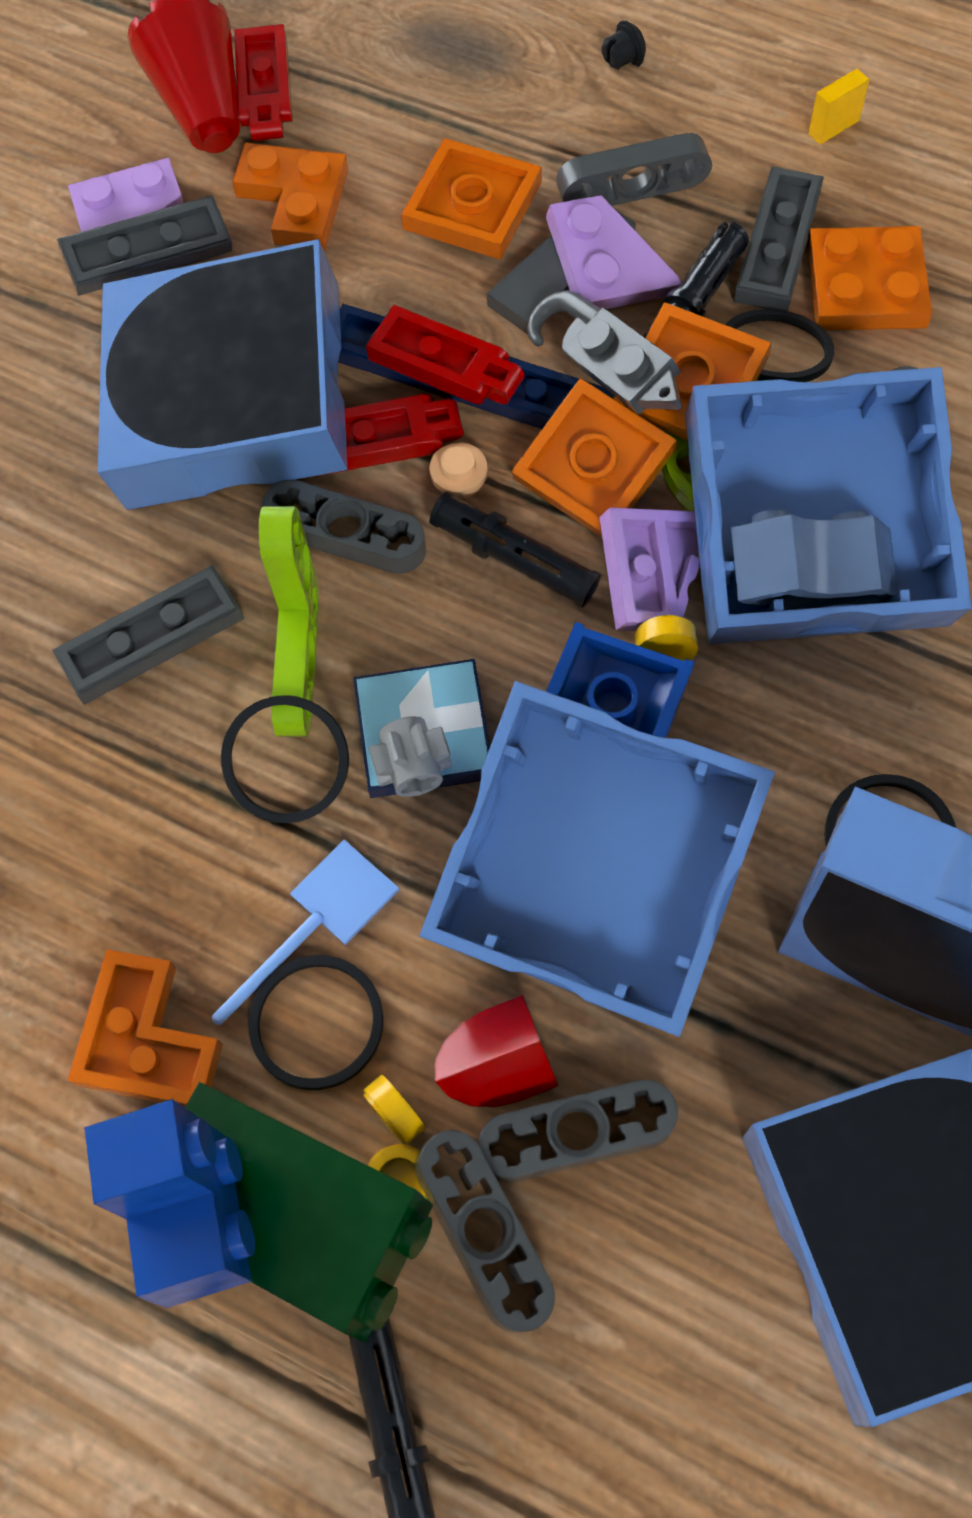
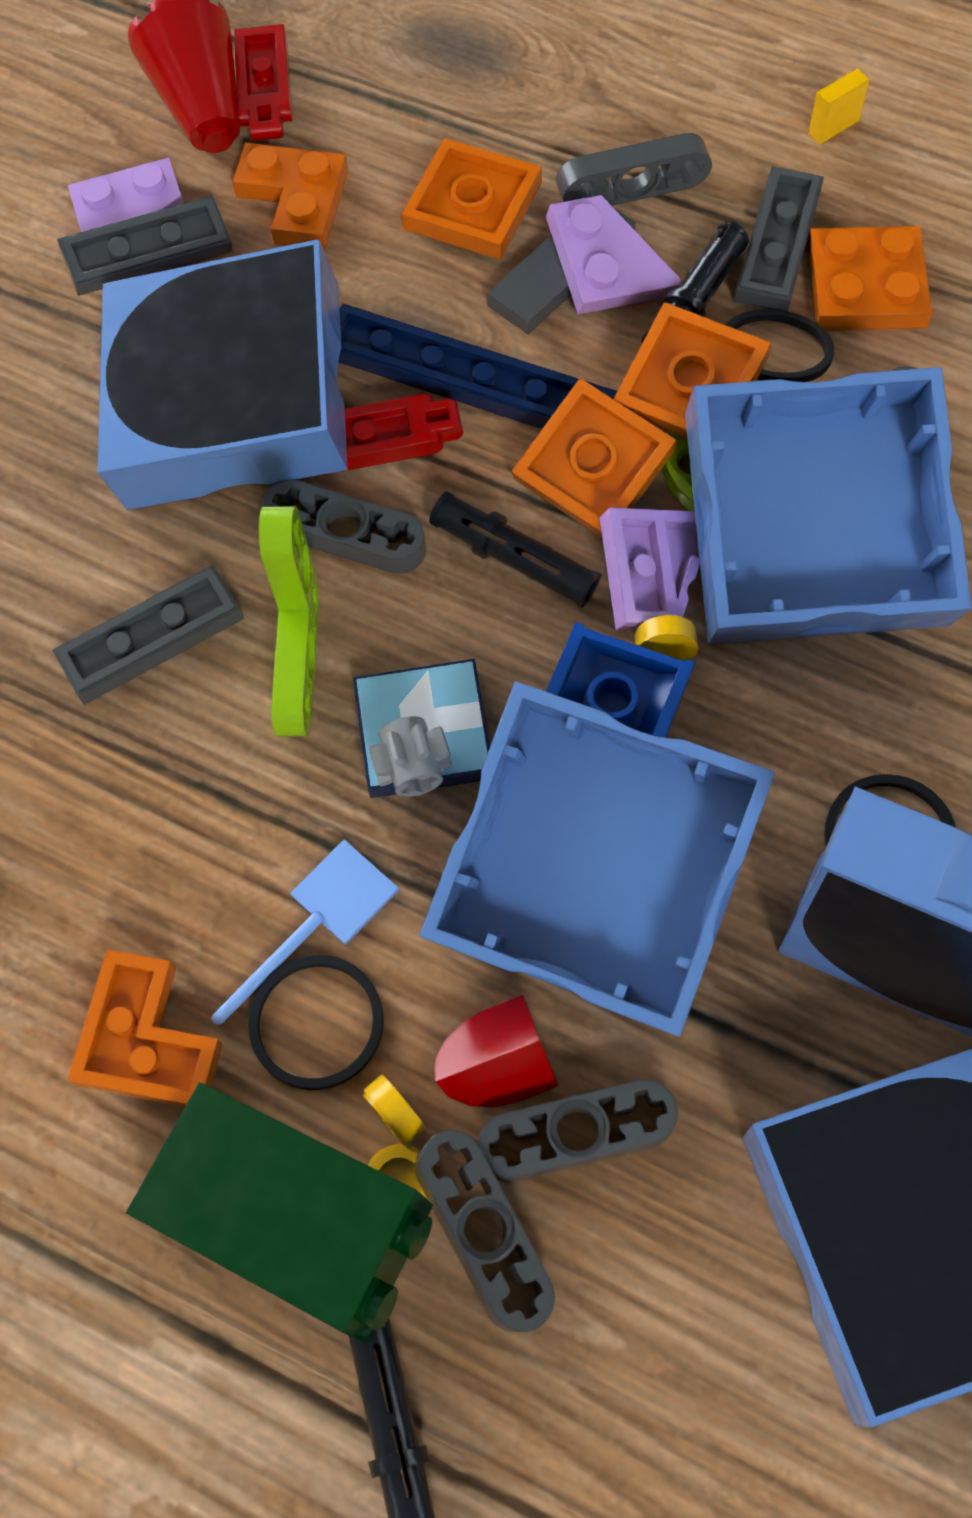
blue brick [84,1099,256,1308] -> none
black piece [221,695,349,823] -> none
red hinge [366,305,525,405] -> none
light nougat plate [429,443,488,499] -> none
plate [527,290,682,415] -> none
black piece [602,20,646,70] -> none
sand blue brick [731,510,898,610] -> none

